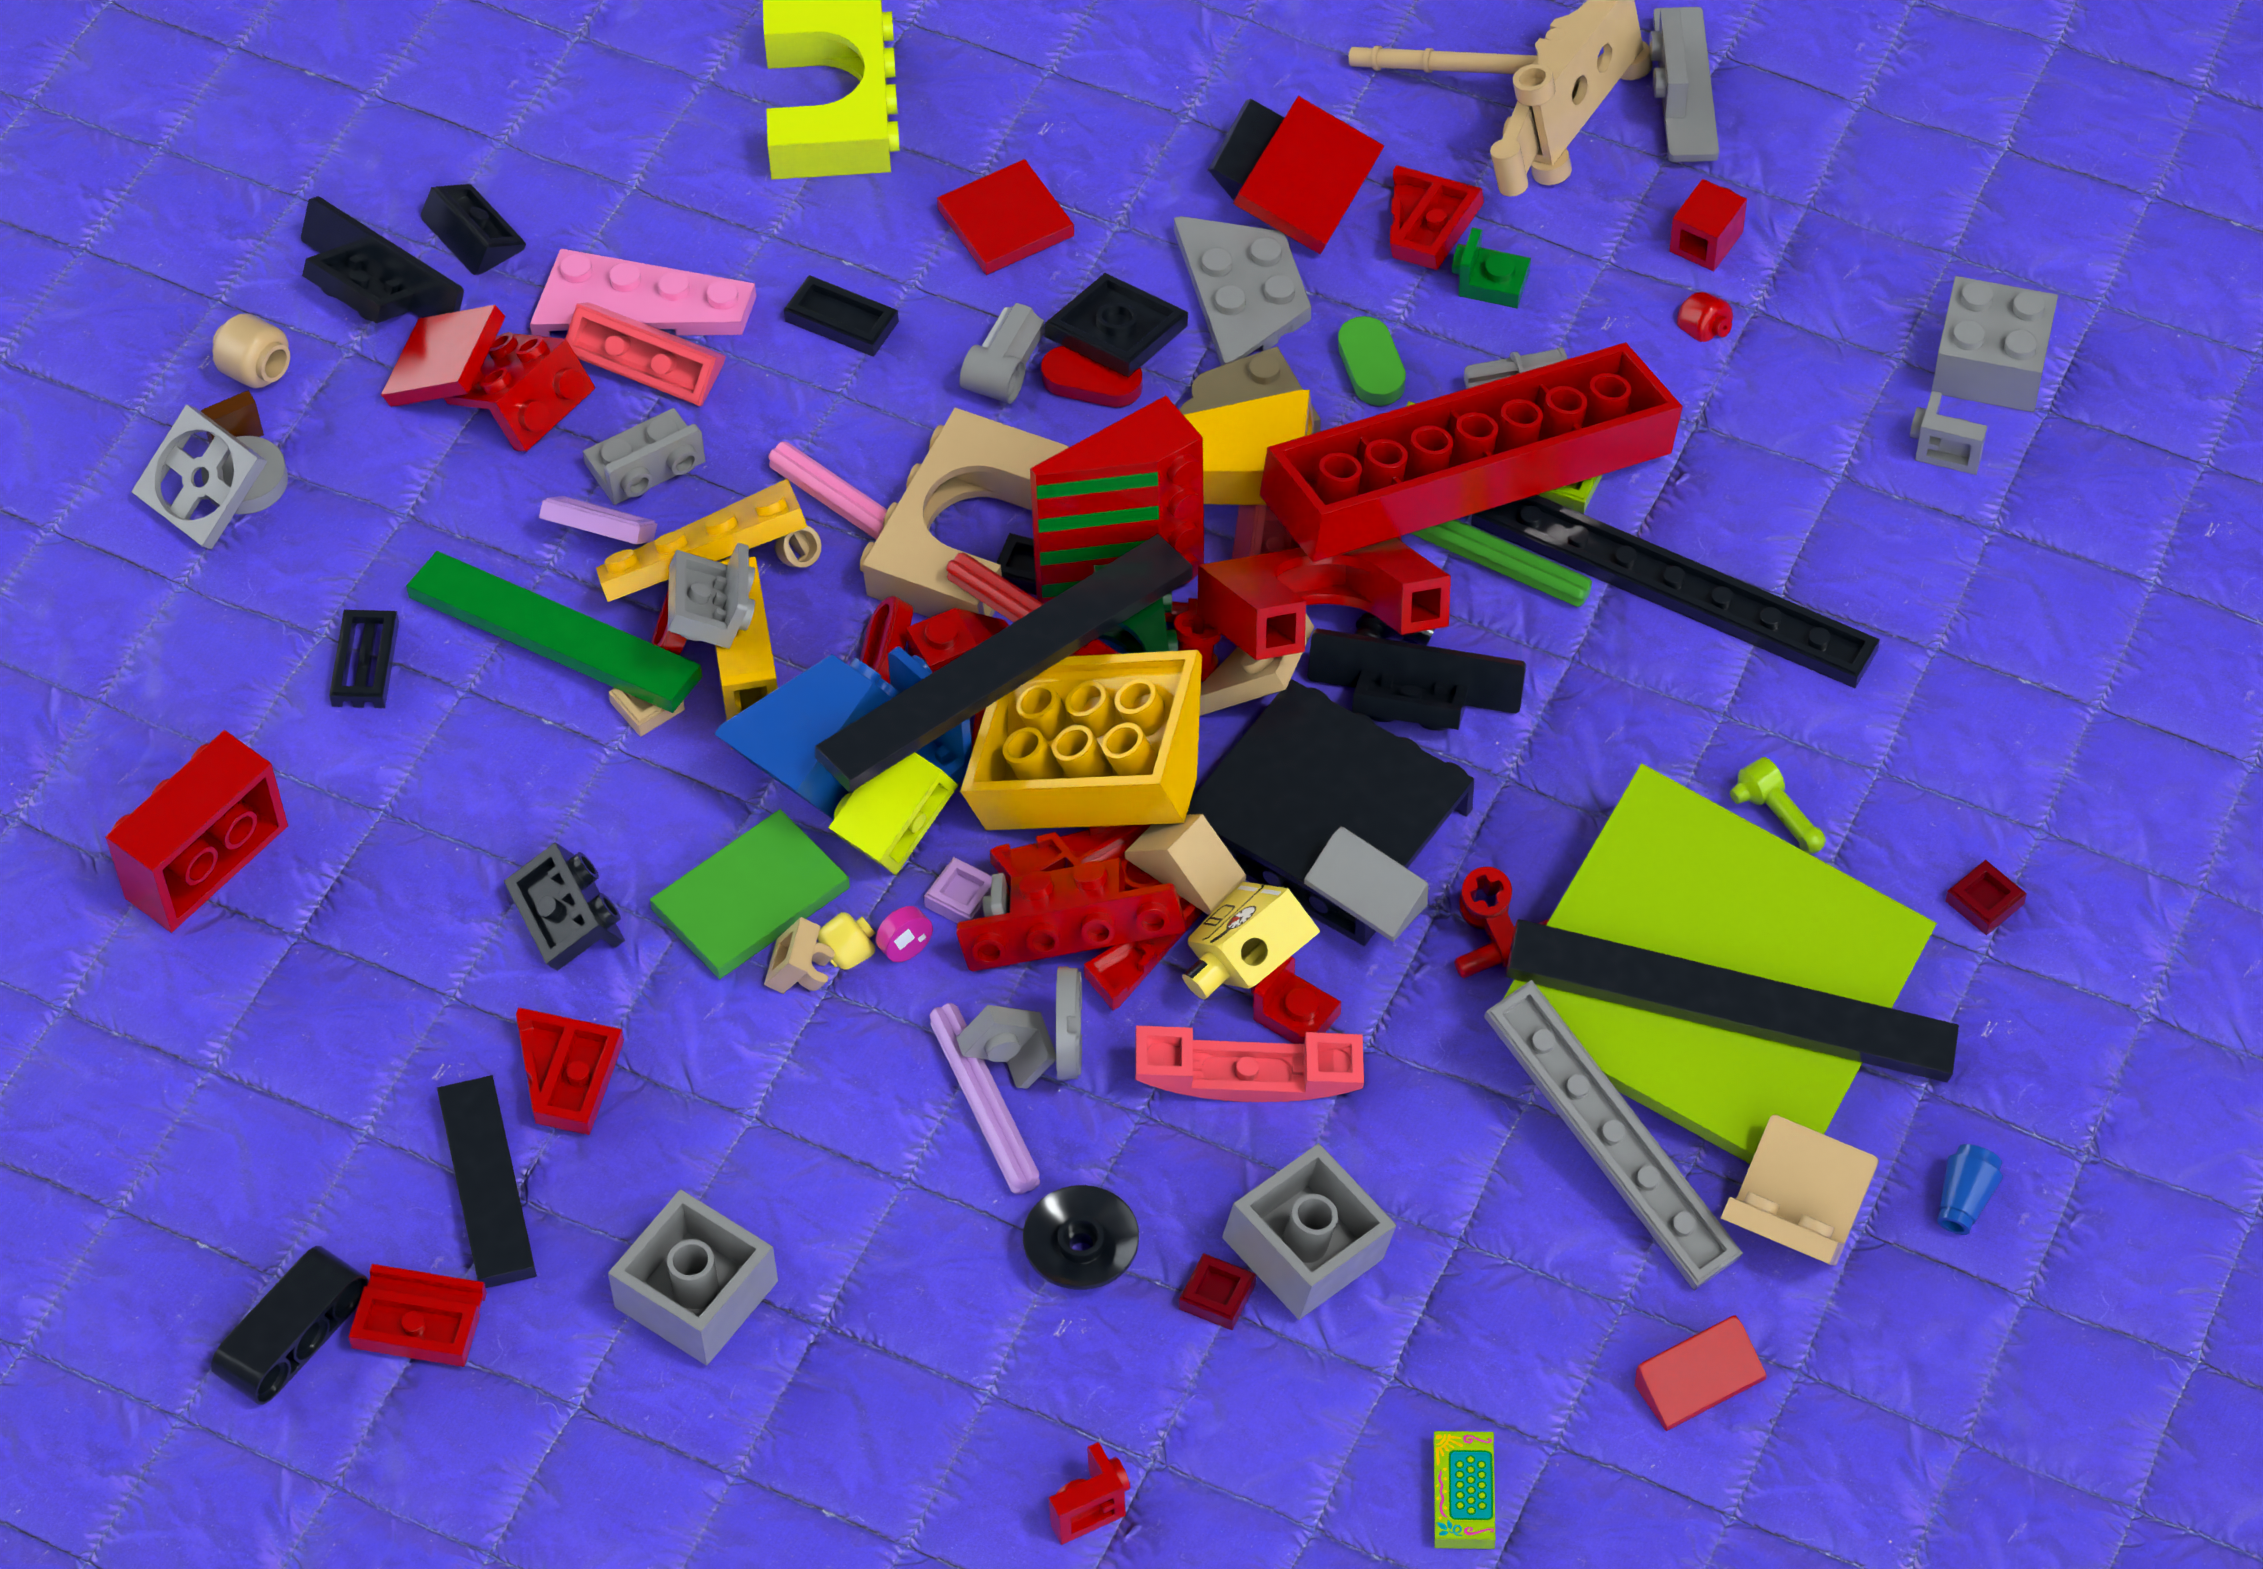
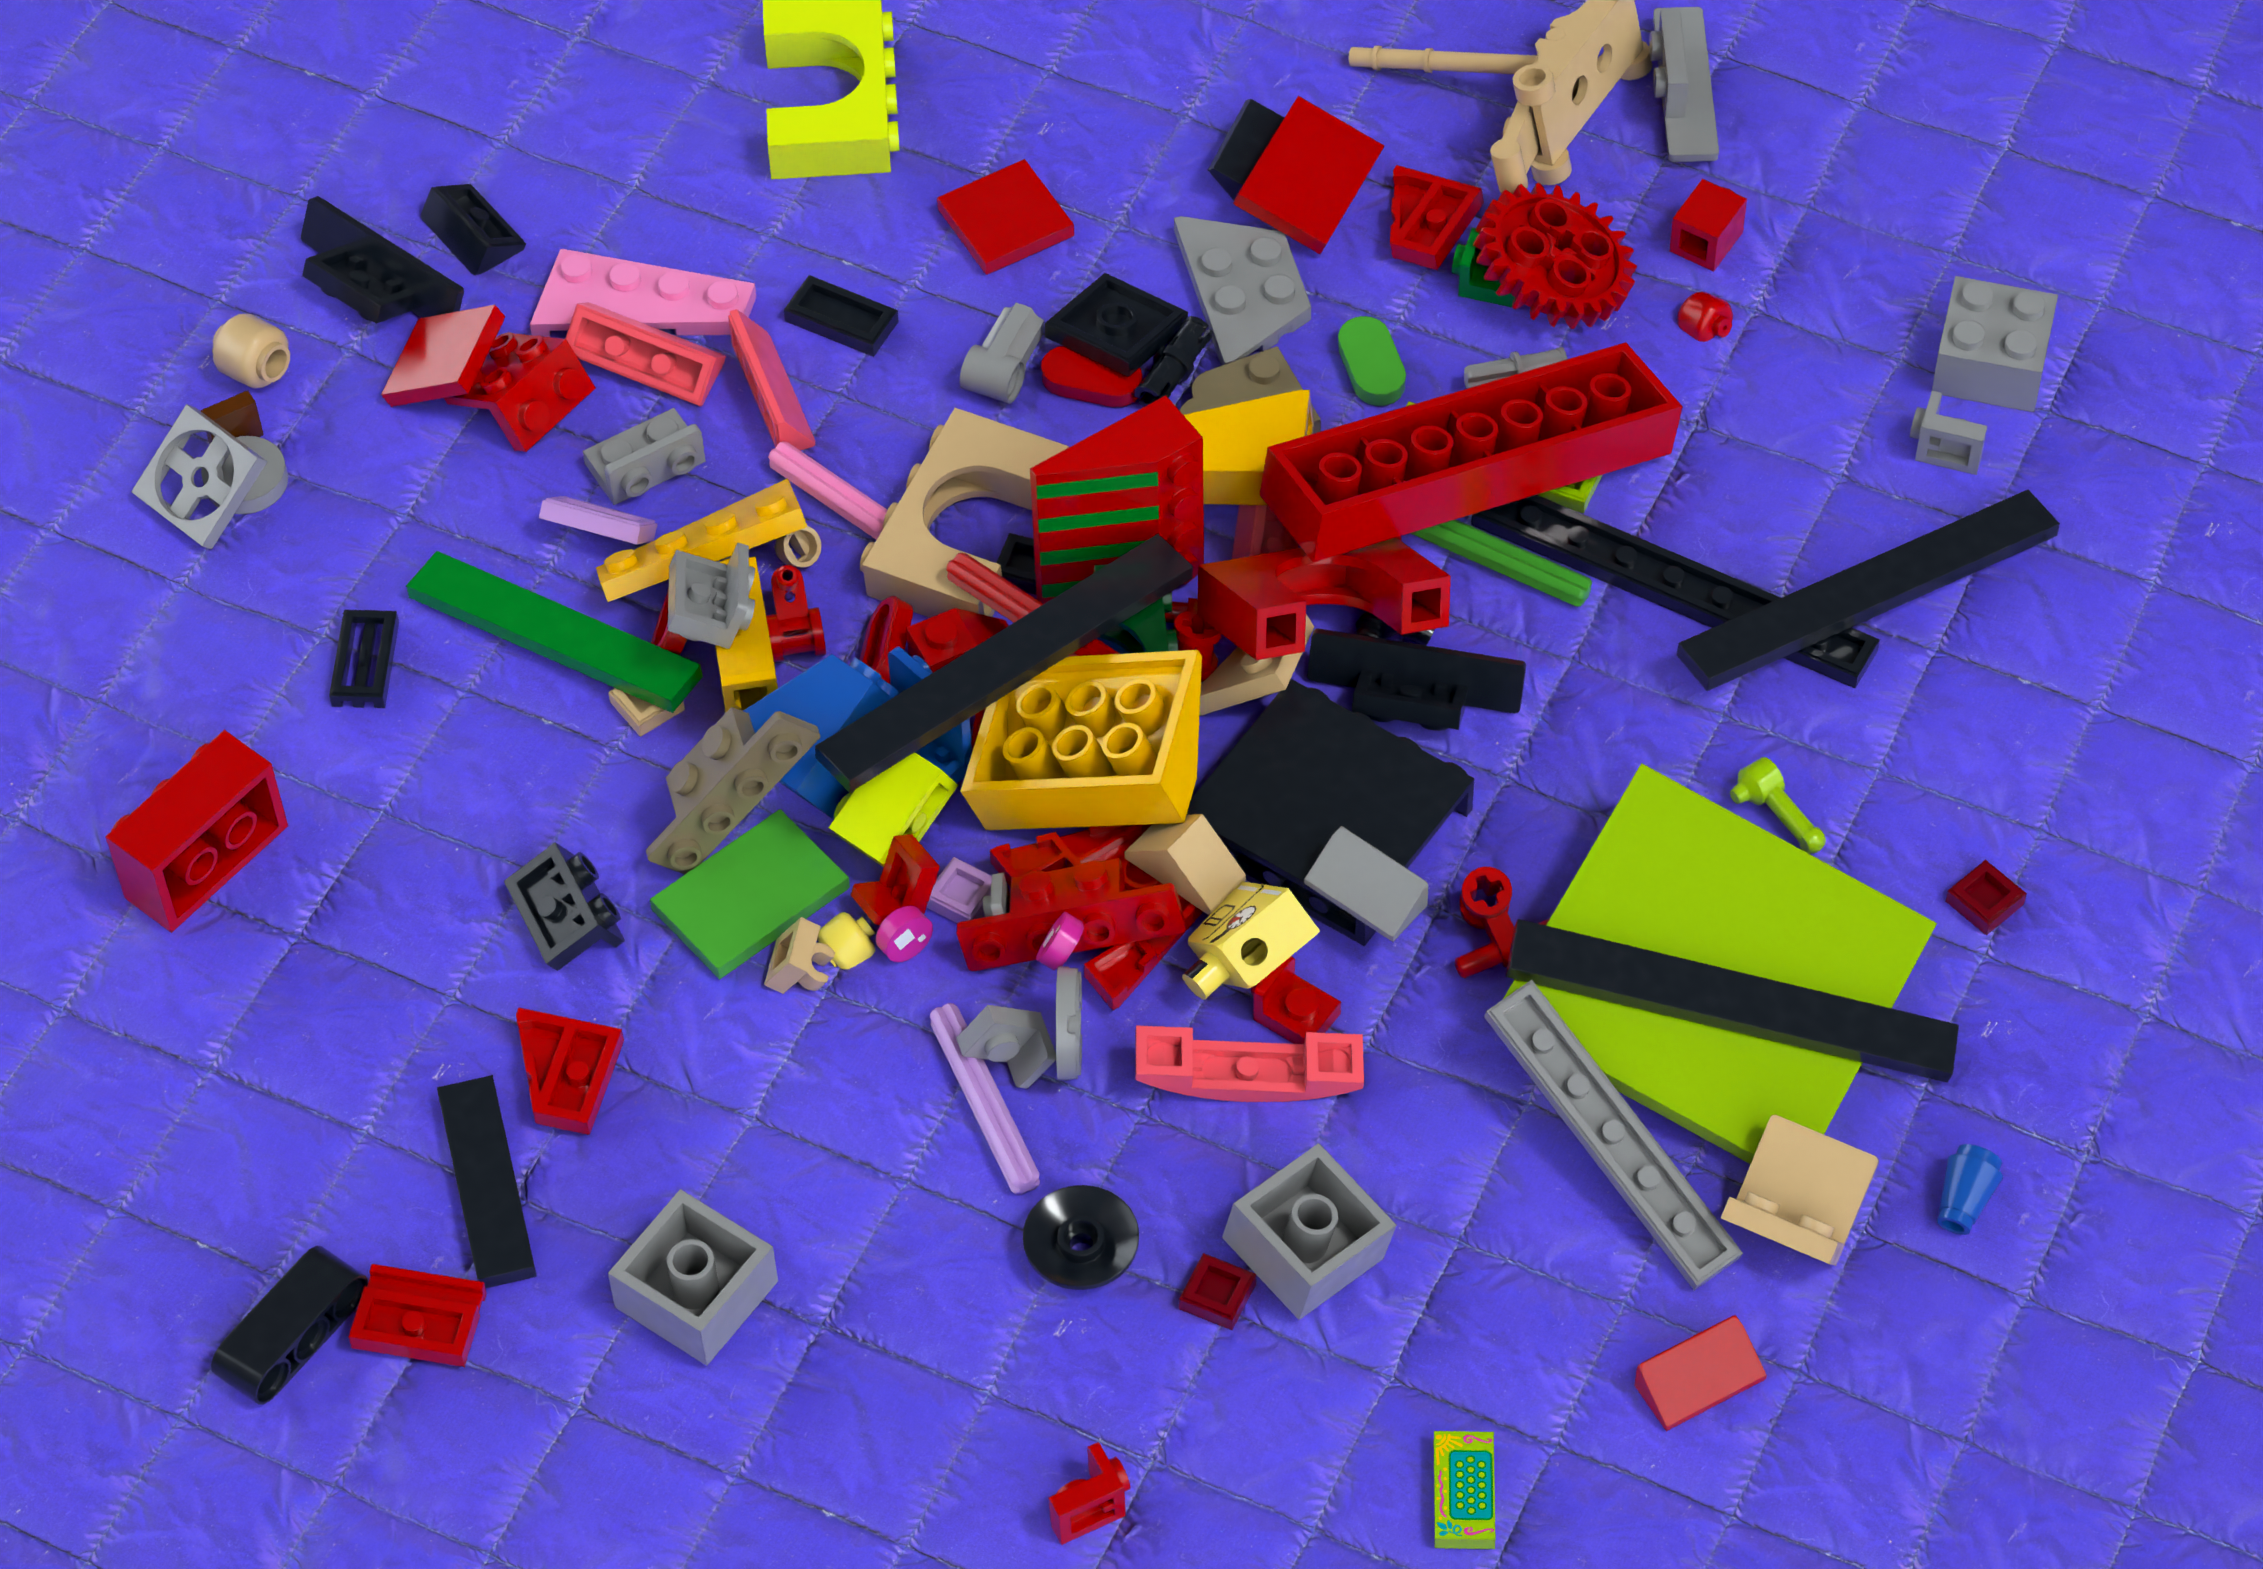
none -> dark tan bracket [646,707,820,874]
none -> coral slope [728,309,816,451]
none -> red piece [766,565,826,663]
none -> red bracket [851,834,940,925]
none -> dark pink tile [1036,912,1084,970]
none -> black pin [1134,316,1213,407]
none -> red gear [1473,183,1637,329]
none -> black tile [1677,489,2060,691]

